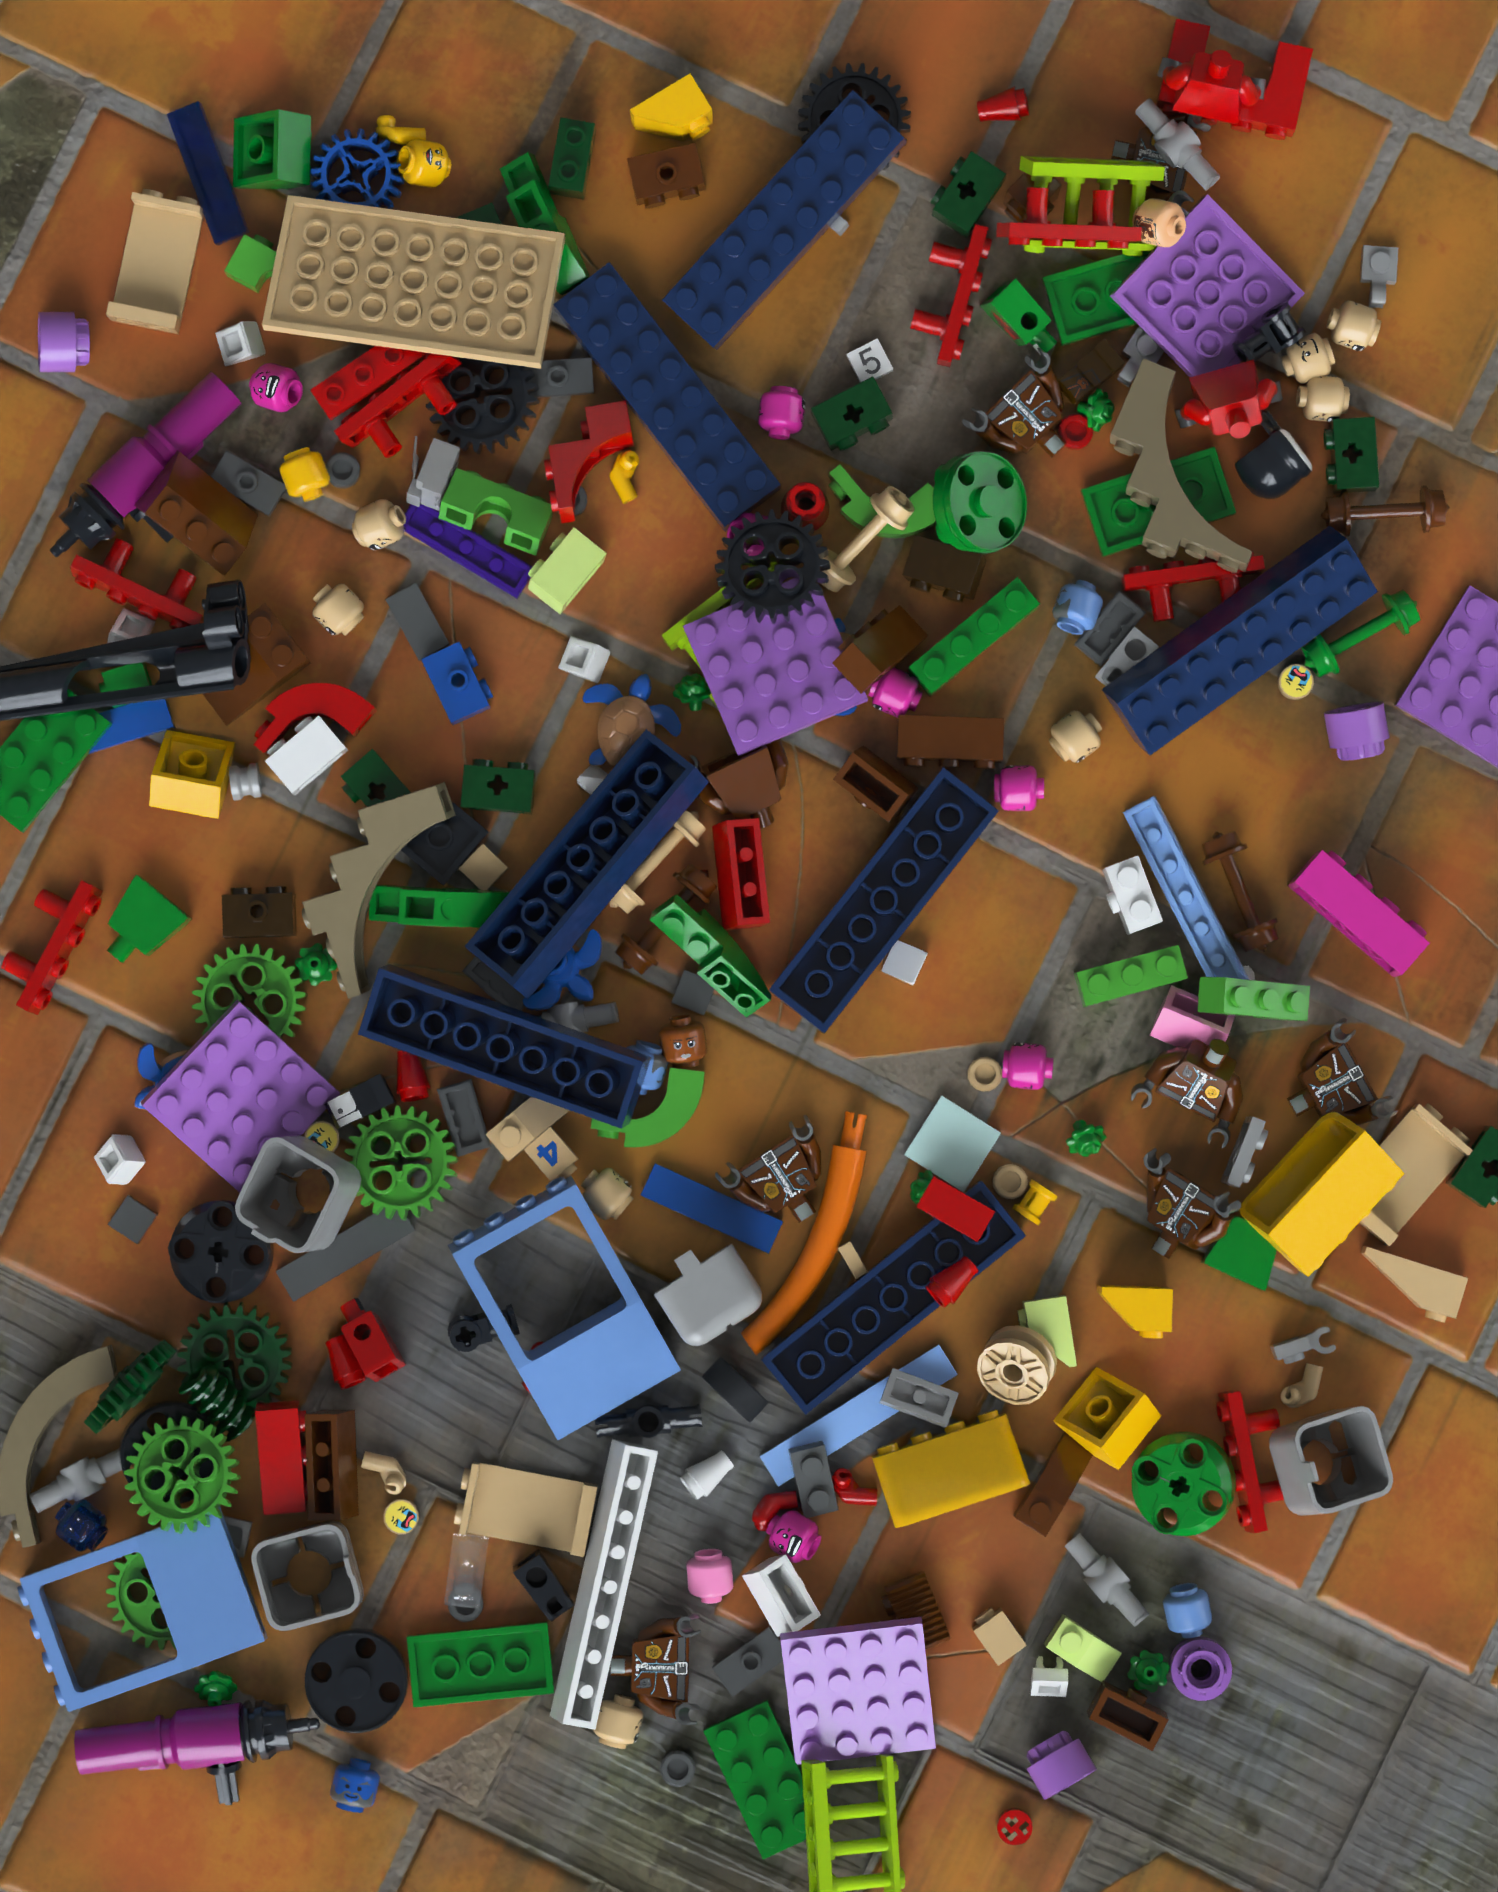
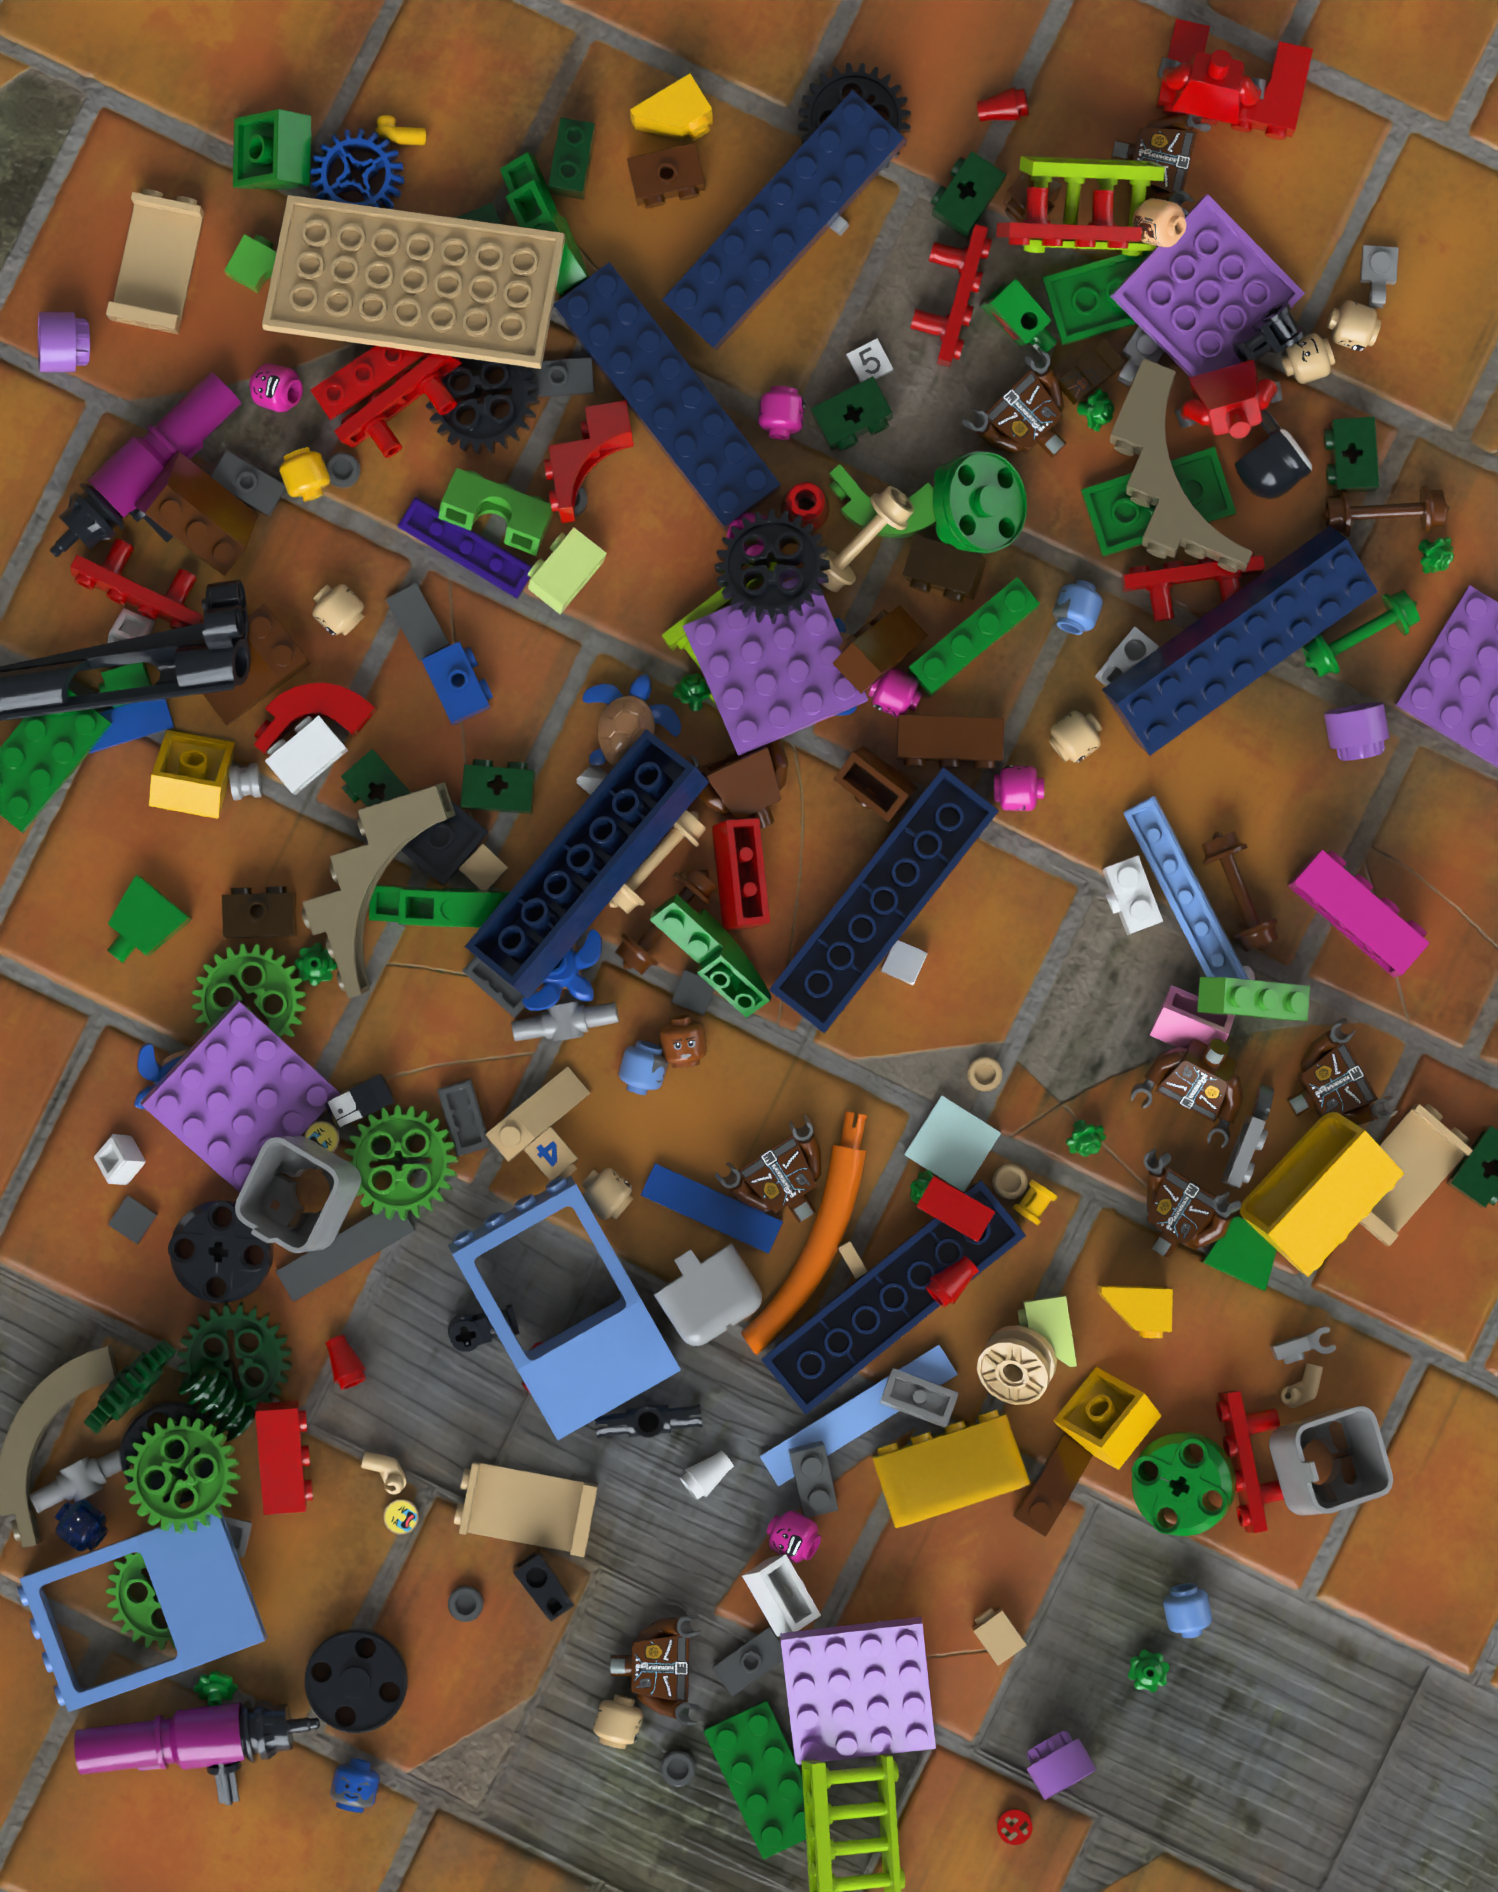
red plate [1,880,103,1015] -> none
clear blue tile [167,101,250,245] -> none
white slope [215,321,266,366] -> none
light grey piece [251,1521,364,1631] -> none
reddish brown brick [305,1410,359,1521] -> none
red torso [340,1298,406,1382] -> none
tan head [352,499,406,550] -> none
dark blue brick [358,964,651,1129] -> none
red cone [396,1050,431,1102] -> none
yellow head [397,139,452,188] -> none
light grey piece [406,436,460,511] -> none
green plate [407,1621,555,1708] -> none
clear plate [444,1533,489,1609] -> none
white brick [550,1439,658,1730] -> none
white slope [558,636,610,683] -> none
bright green arch [591,1067,705,1148] -> none
yellow arm [609,450,639,504] -> none
bright pink head [686,1549,733,1604] -> none
black tyre [702,1357,768,1422] -> none
red arm [752,1490,798,1531] -> none
red arm [832,1468,878,1506] -> none
reddish brown brick [881,1571,951,1649] -> none
dark pink head [1002,1042,1054,1090] -> none
white tile [1031,1656,1068,1697] -> none
yellowish green slope [1044,1614,1122,1682] -> none
red tile [1058,414,1094,450] -> none
light grey pin [1064,1533,1150,1627] -> none
dark grey plate [1074,590,1146,667] -> none
bright green arch [1074,945,1188,1007] -> none
reddish brown brick [1087,1680,1169,1751] -> none
light grey pin [1135,98,1220,191] -> none
medium lavender piece [1168,1636,1232,1701] -> none
tile [1278,664,1314,700] -> none
tan head [1296,376,1350,422] -> none
tan slope [1361,1246,1468,1323] -> none
none -> dark grey tile [1252,1084,1274,1121]
none -> green plant [1418,537,1454,574]

